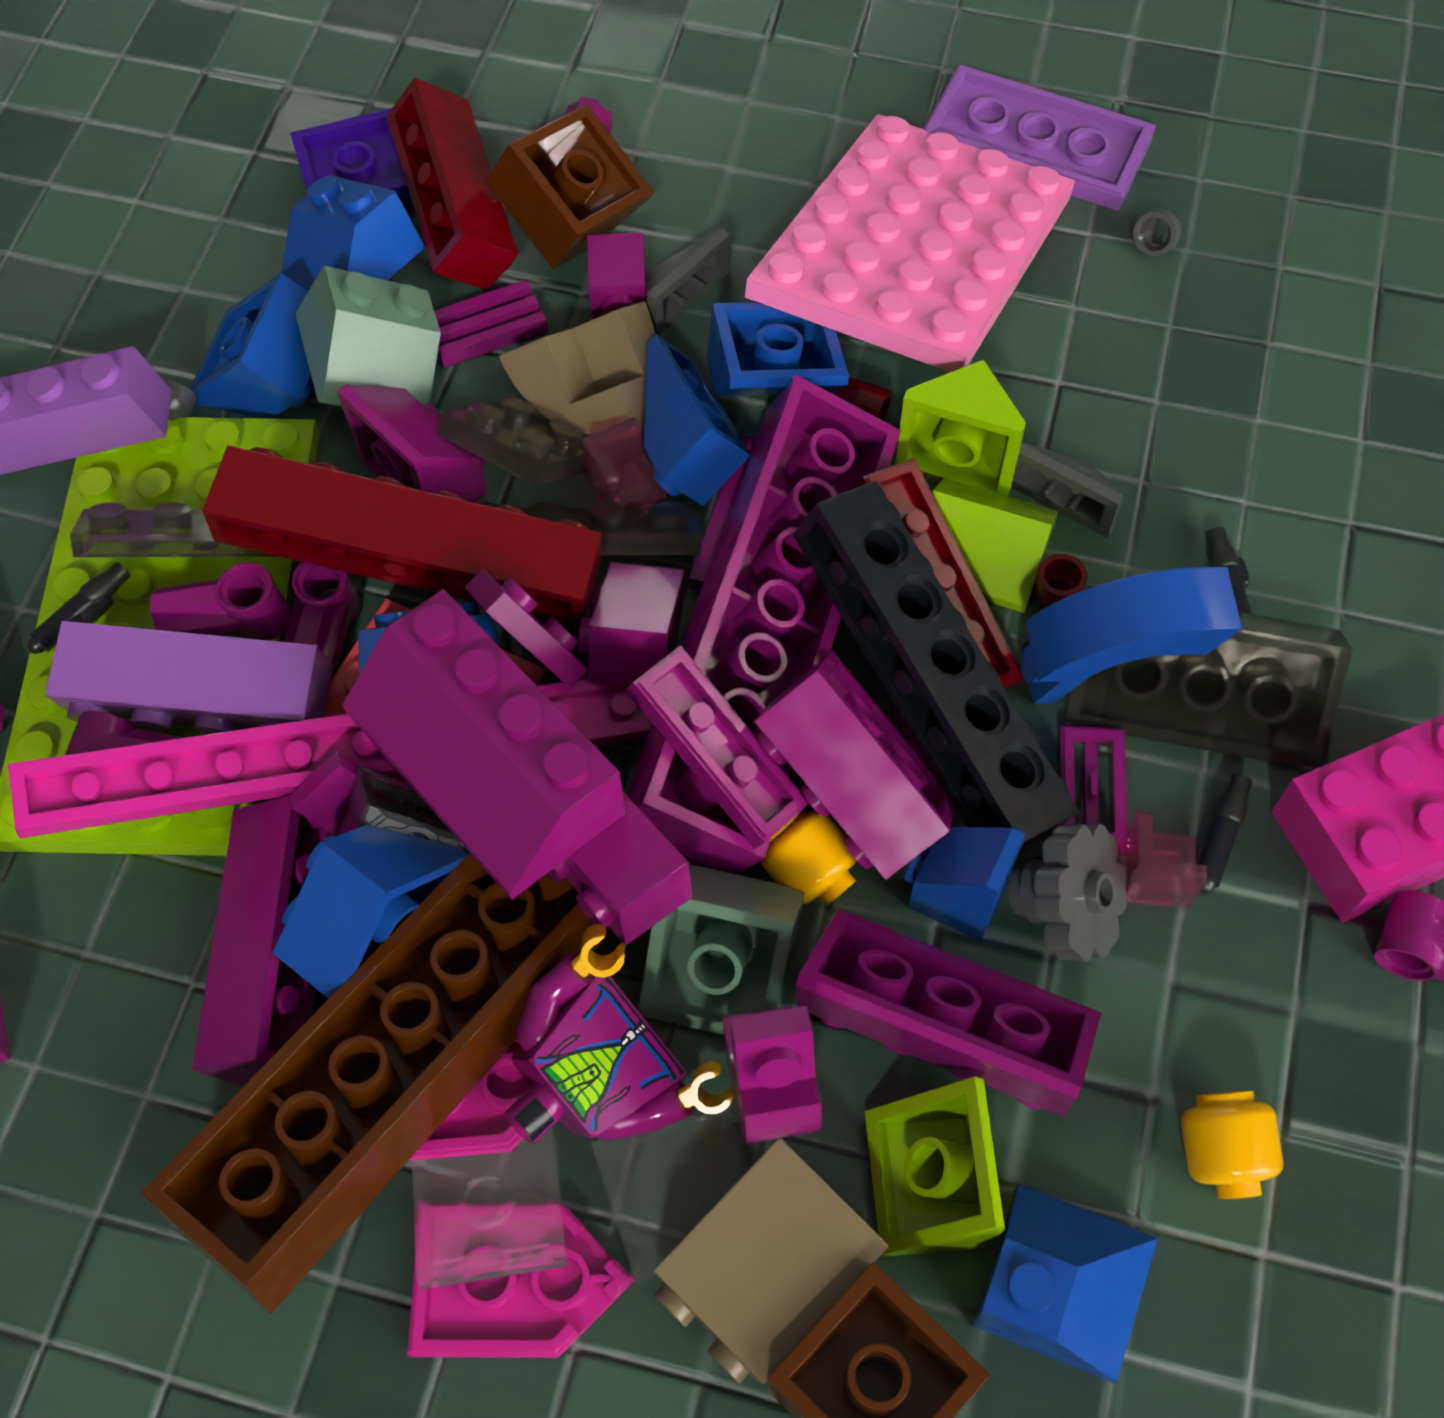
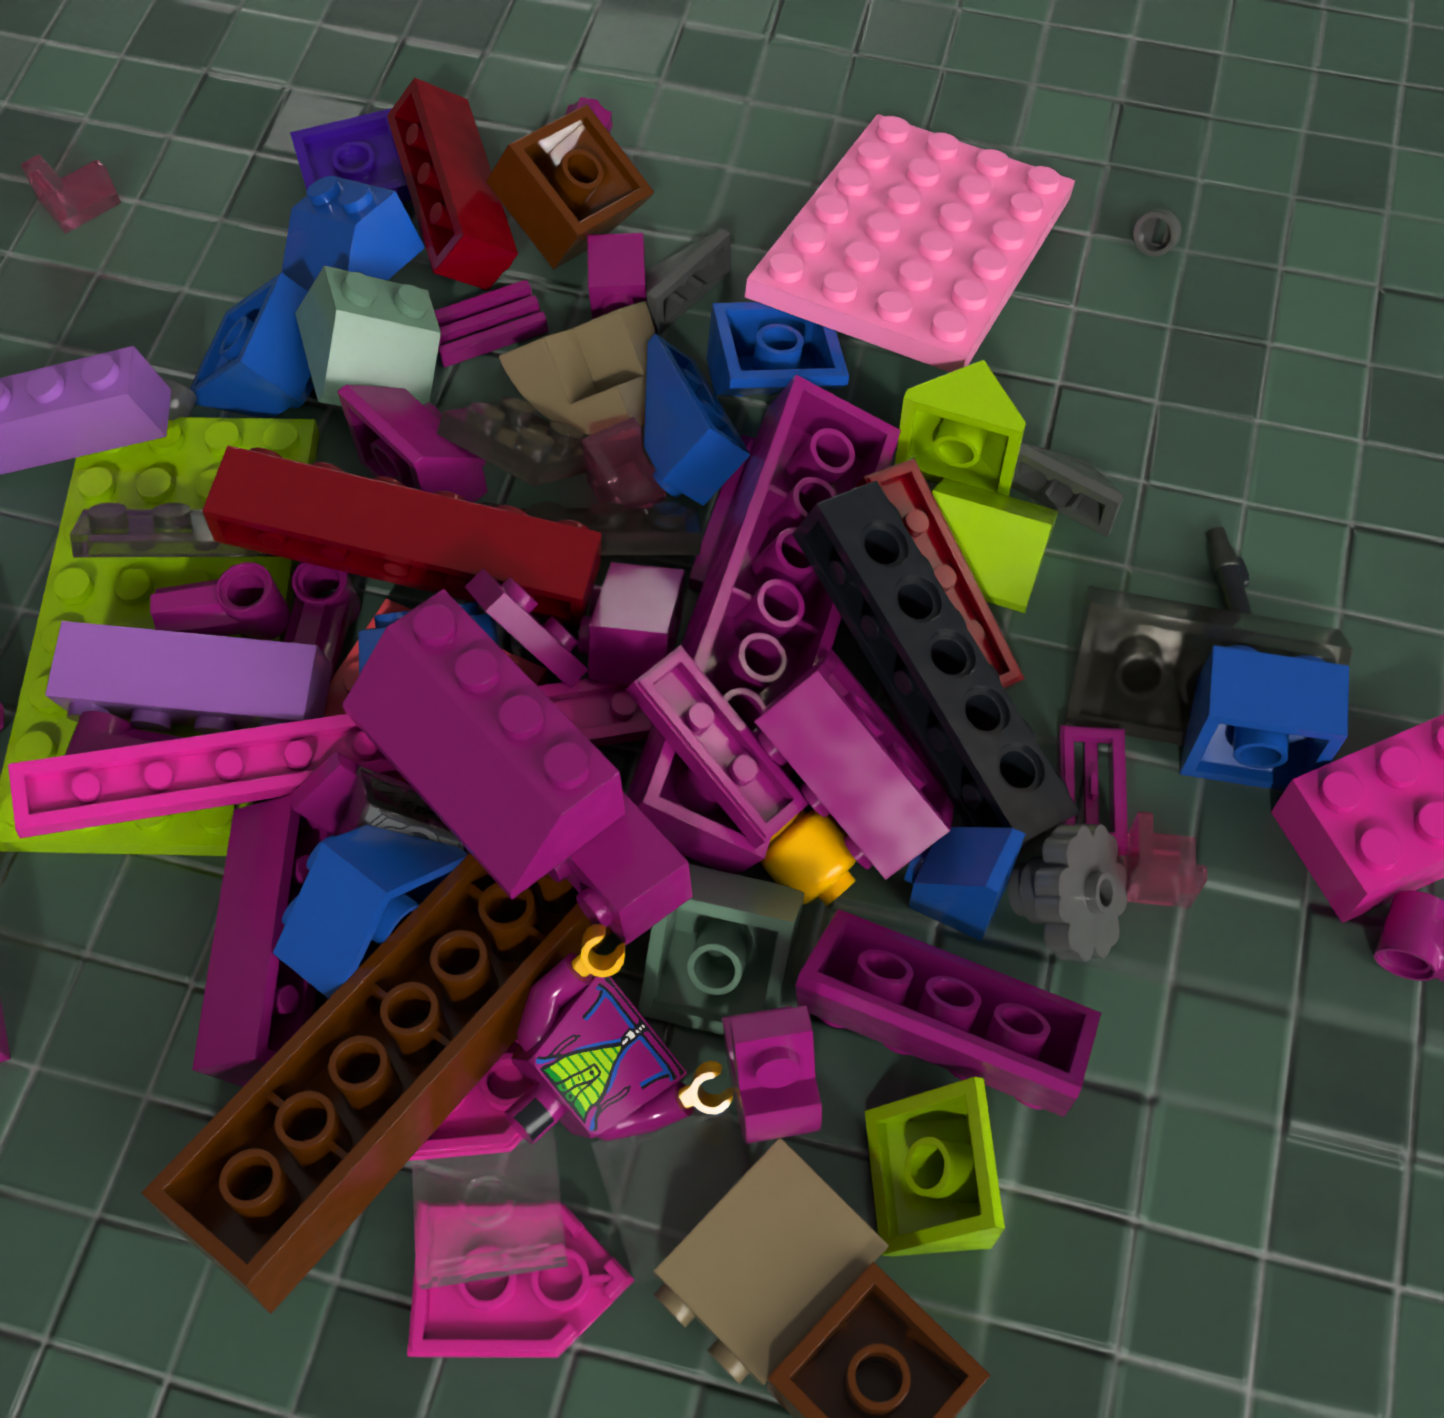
piece [28,562,131,654] -> none
dark red hose [837,377,892,421] -> none
medium lavender tile [924,64,1156,211] -> none
blue slope [972,1183,1158,1384] -> none
blue arch [1021,567,1242,704] -> none
dark red hose [1031,554,1088,610] -> none
yellow head [1180,1090,1284,1199] -> none
piece [1193,774,1252,894] -> none
none -> clear pink panel [20,154,121,234]
none -> blue slope [1179,645,1349,791]

